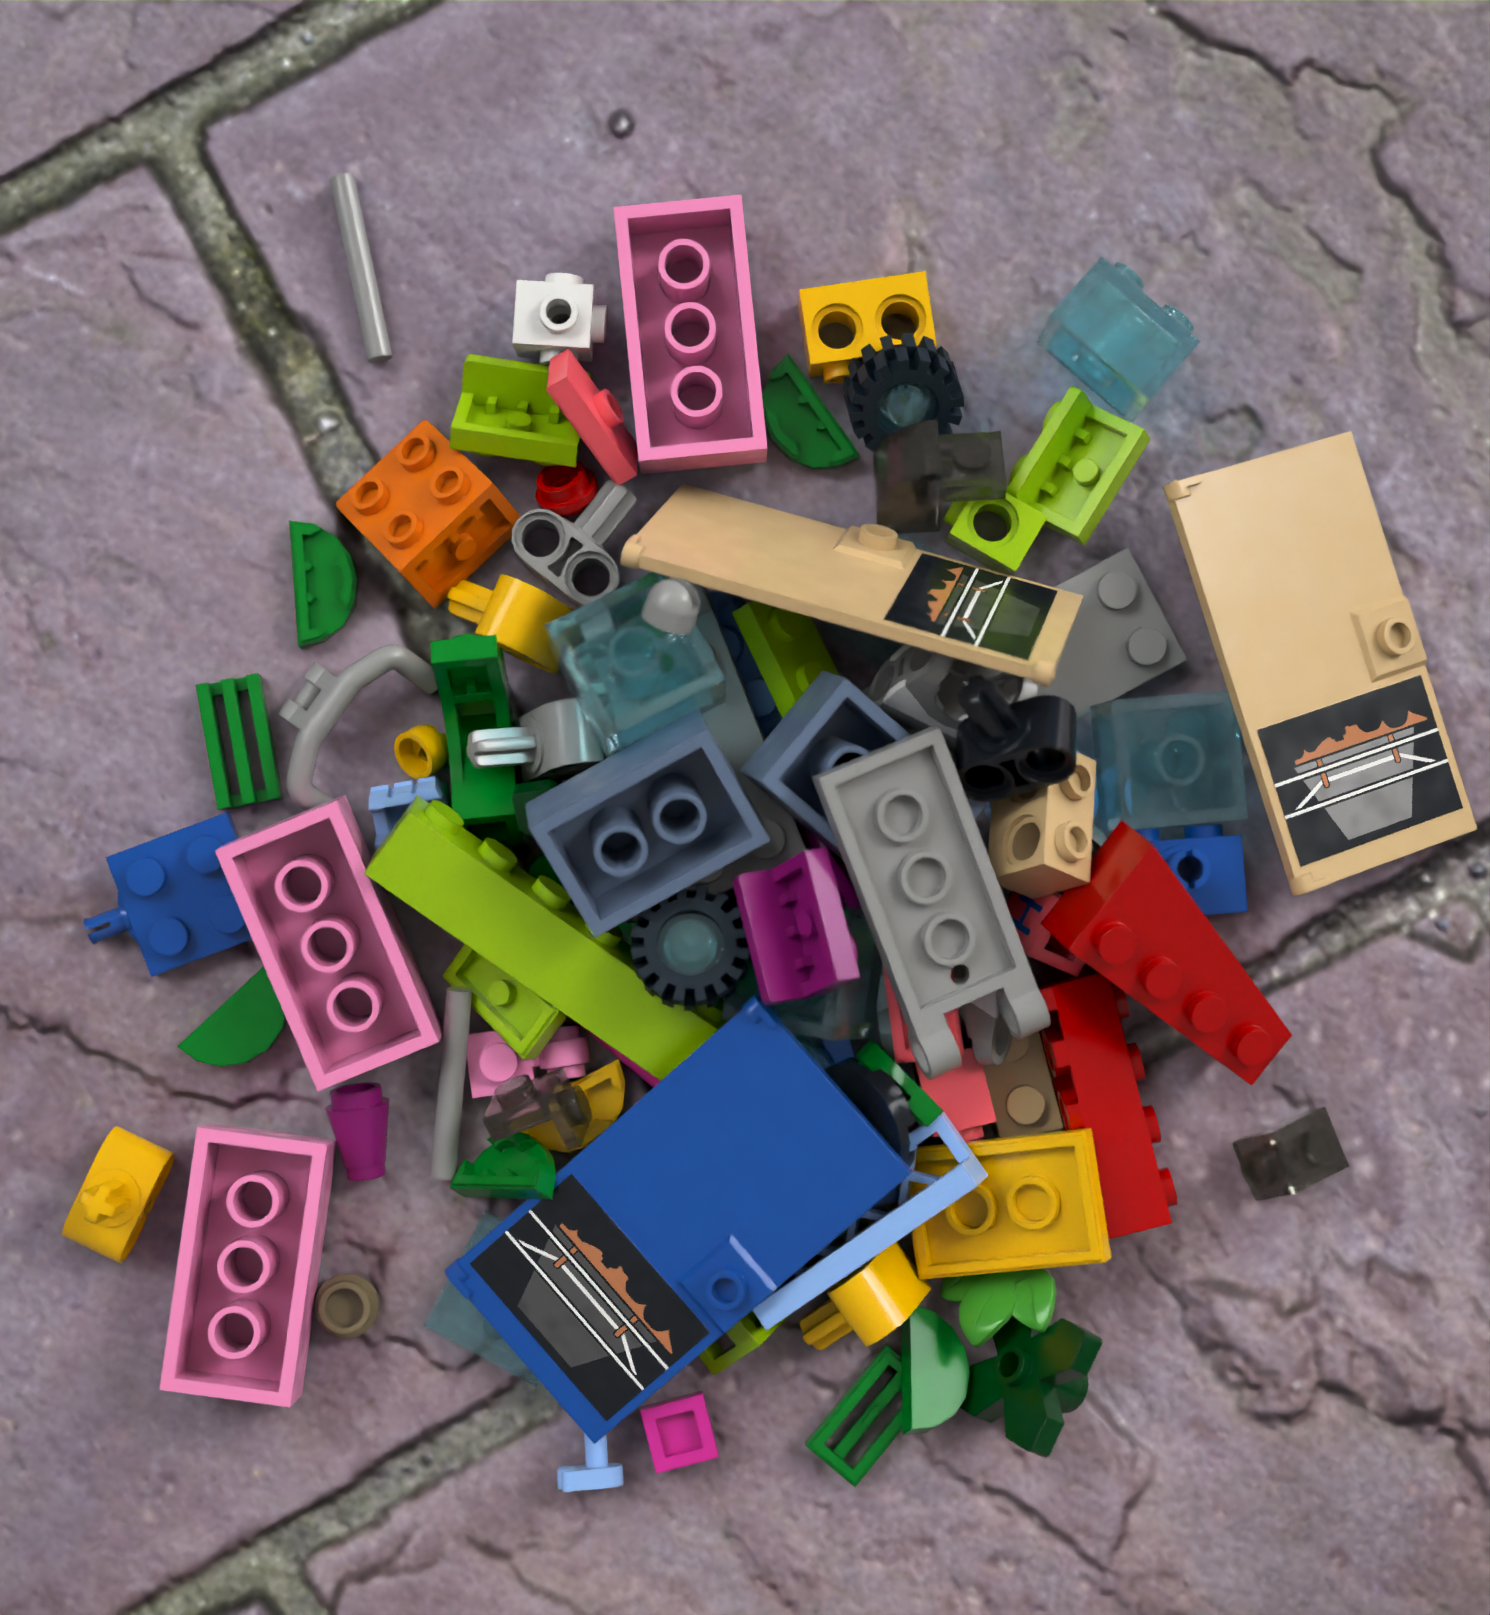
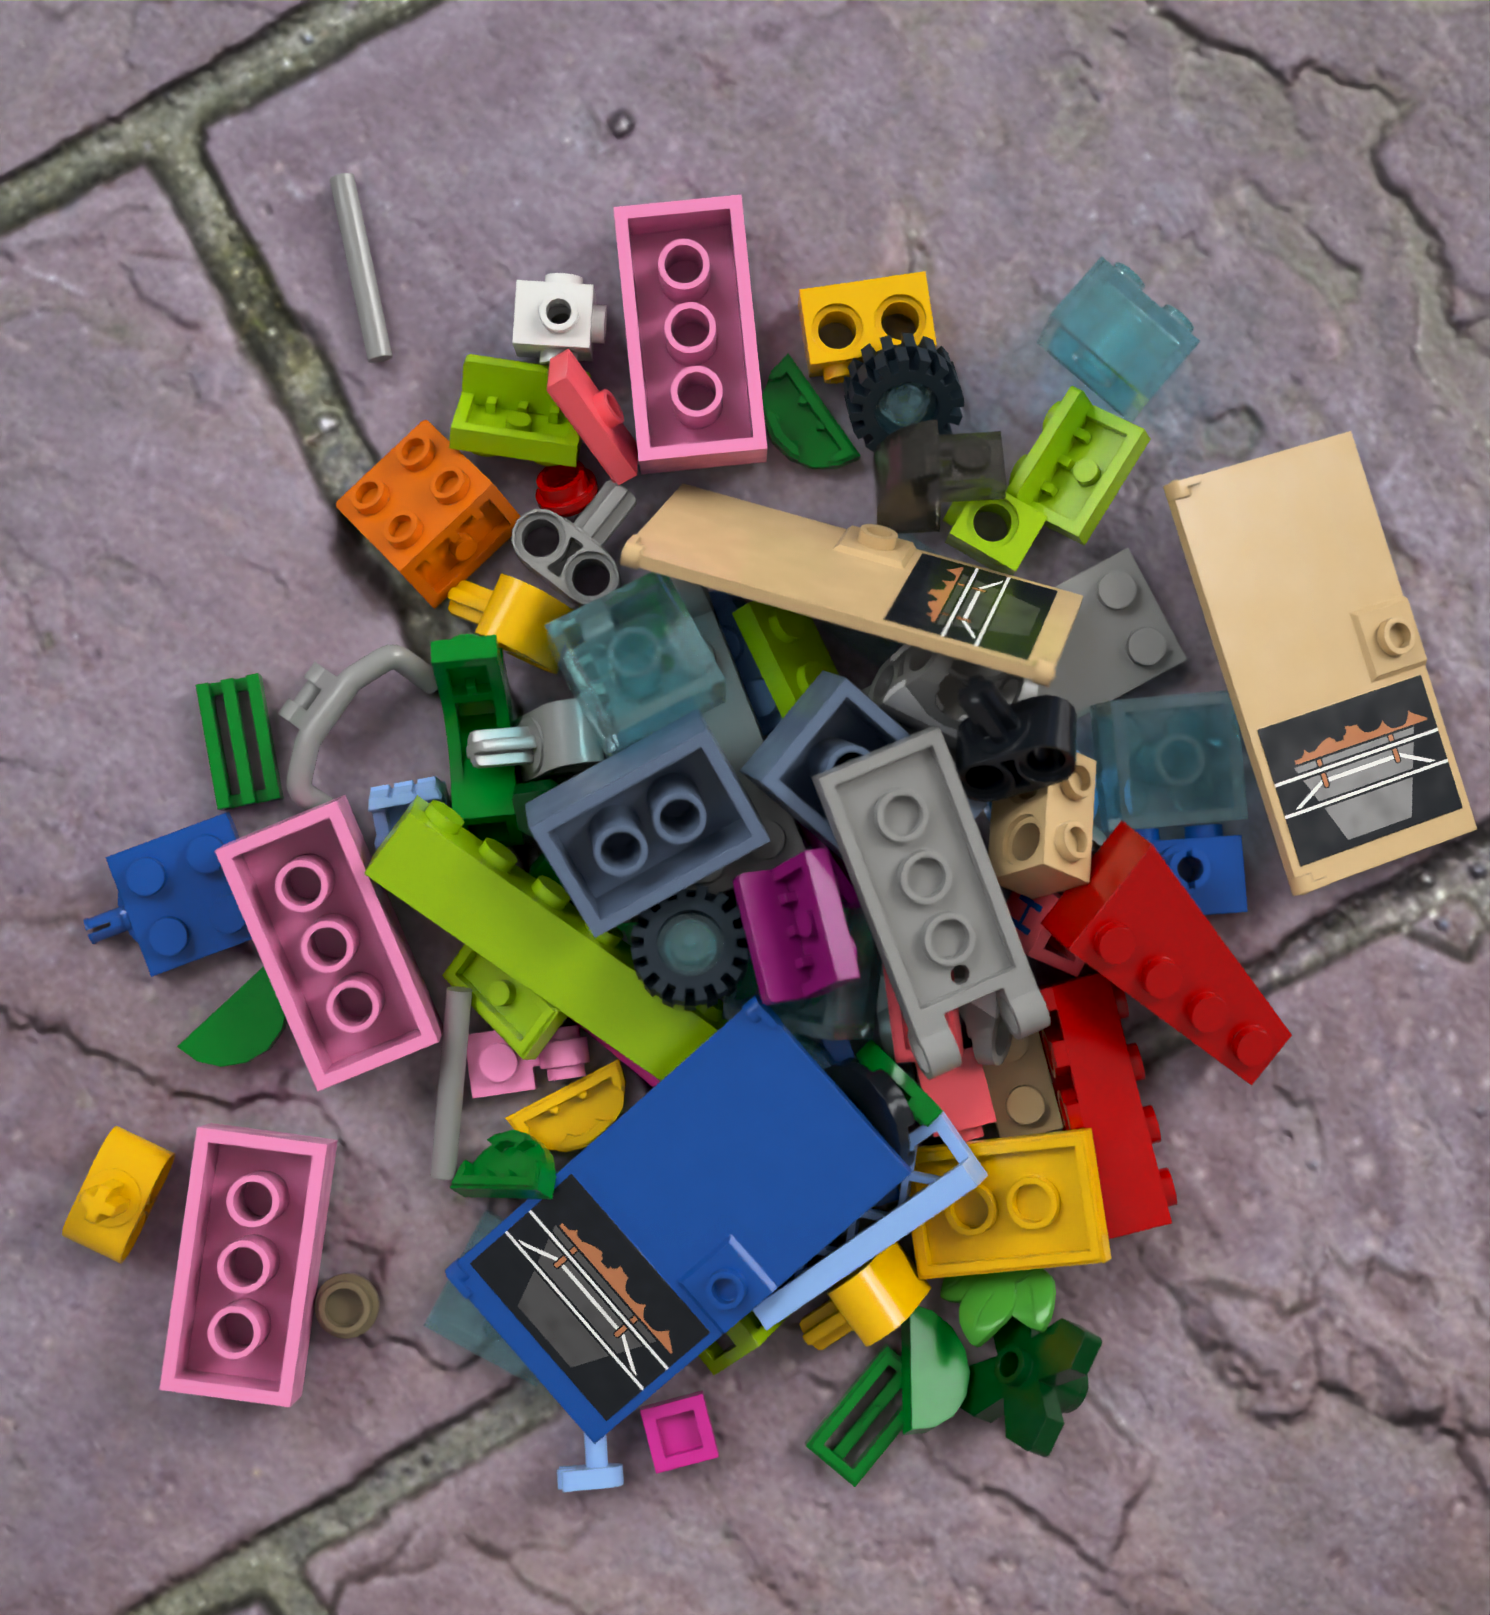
green tile [289,521,360,649] -> none
magenta cone [325,1082,390,1181] -> none
yellow hinge [394,724,449,779] -> none
clear smoke bracket [483,1068,592,1151] -> none
light grey hinge [641,578,700,635] -> none
clear smoke bracket [1233,1107,1349,1201] -> none

